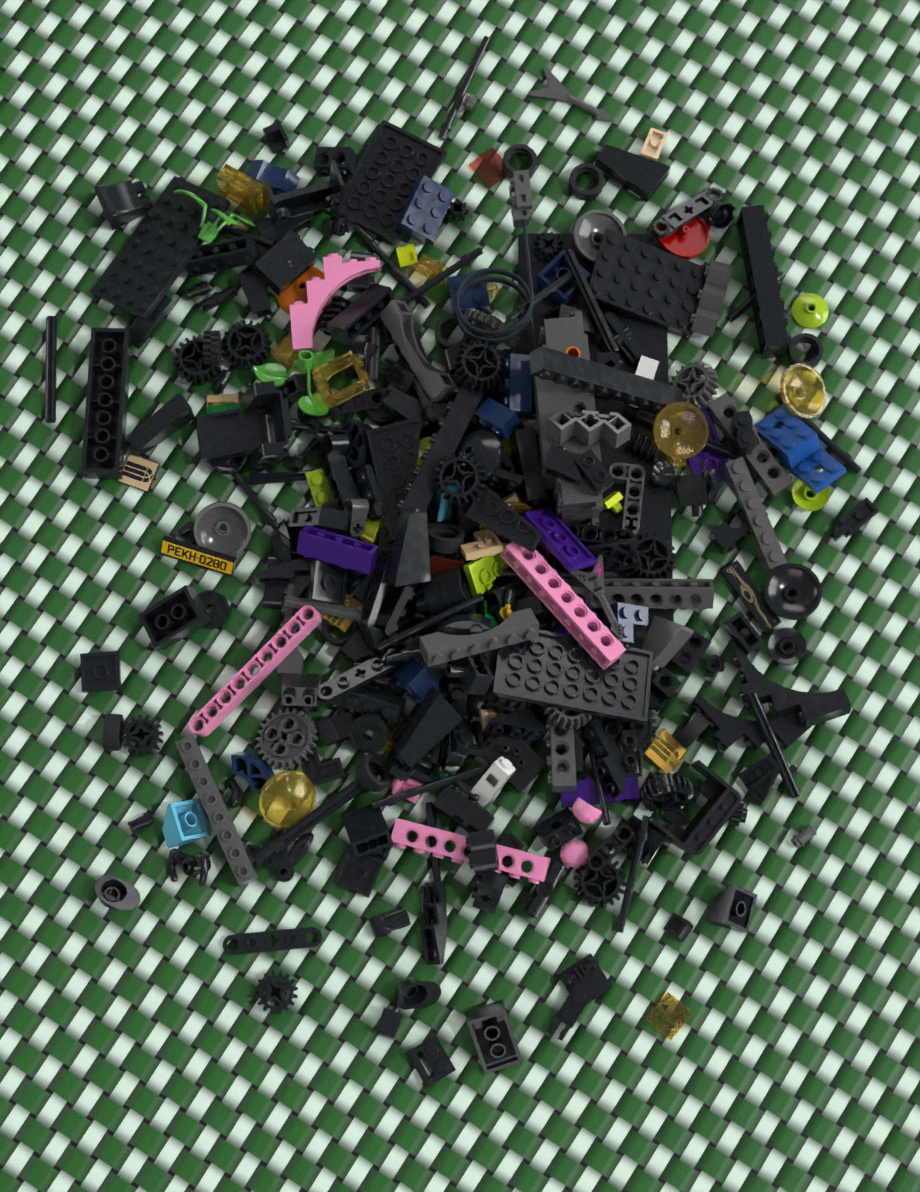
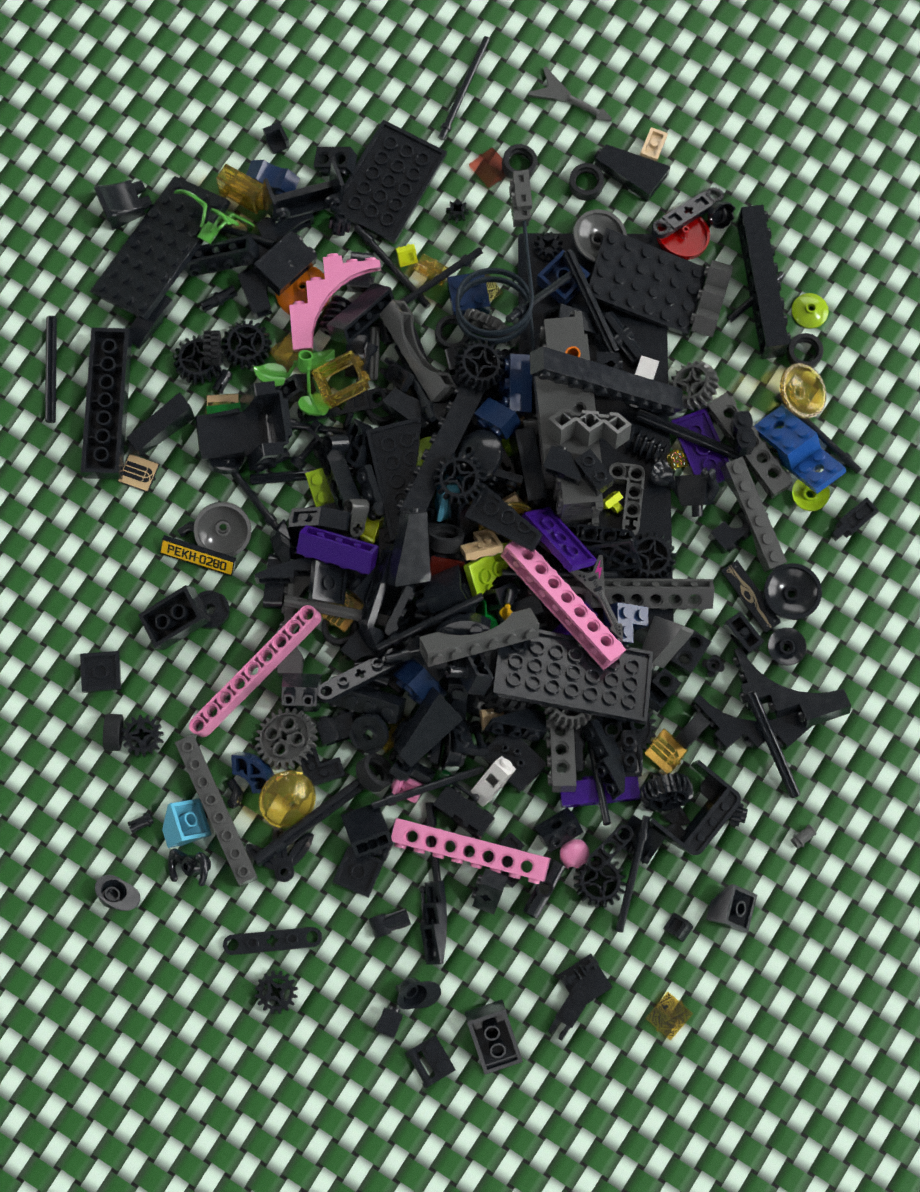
black pin [186,280,211,300] -> none
dark blue brick [394,175,455,245] -> none
dark grey plate [462,94,477,112] -> none
black brick [466,829,500,873] -> none
bright pink hair [572,797,602,824] -> none
clear yellow dish [653,402,709,459] -> none
black wing [738,753,781,806] -> none

